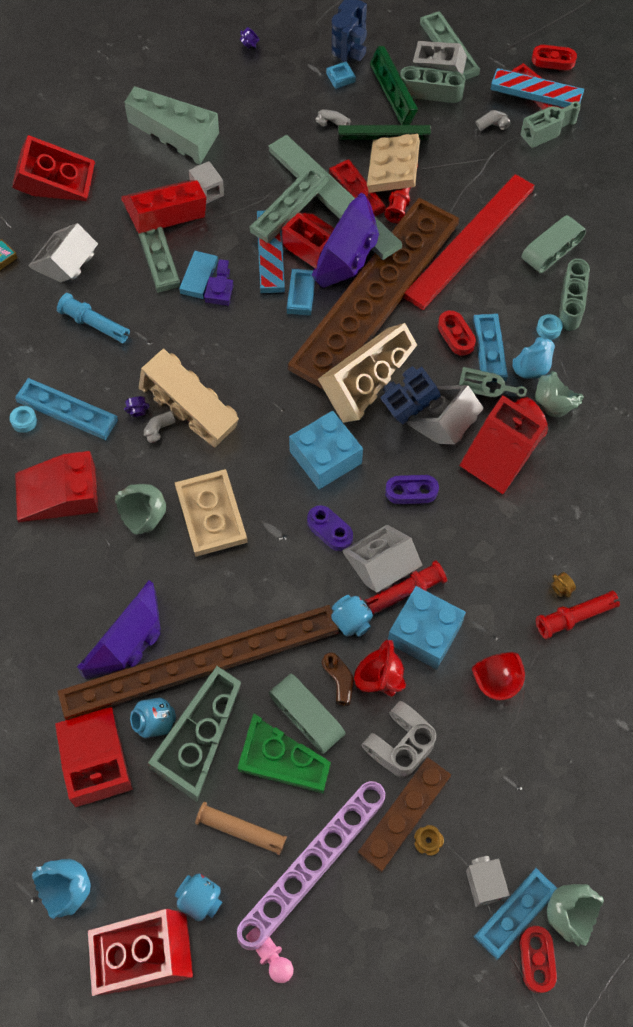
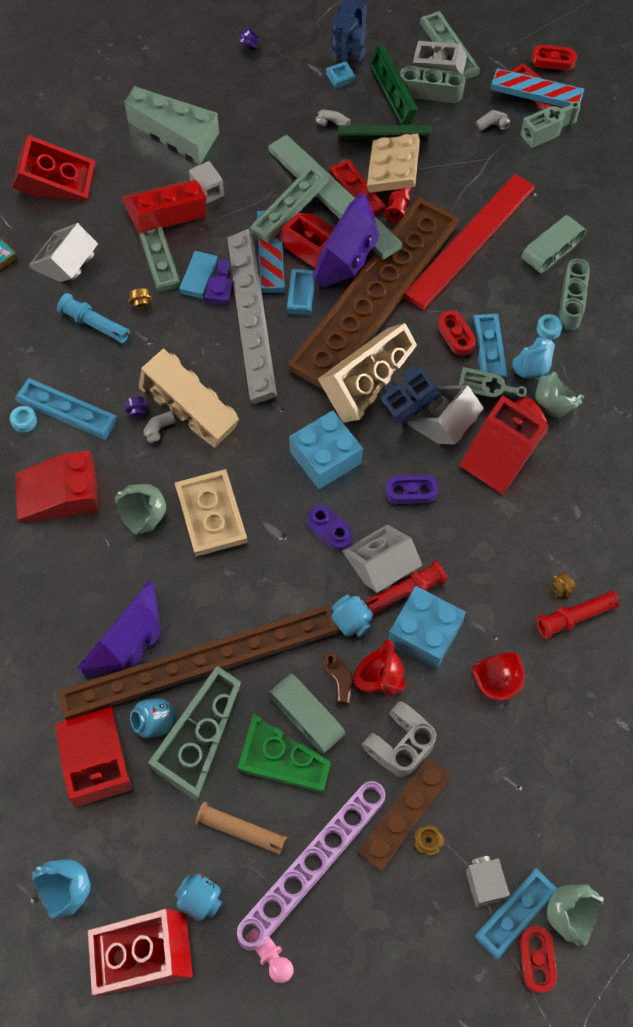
none -> pearl gold plate [128,288,152,309]
none -> light grey plate [227,229,277,404]

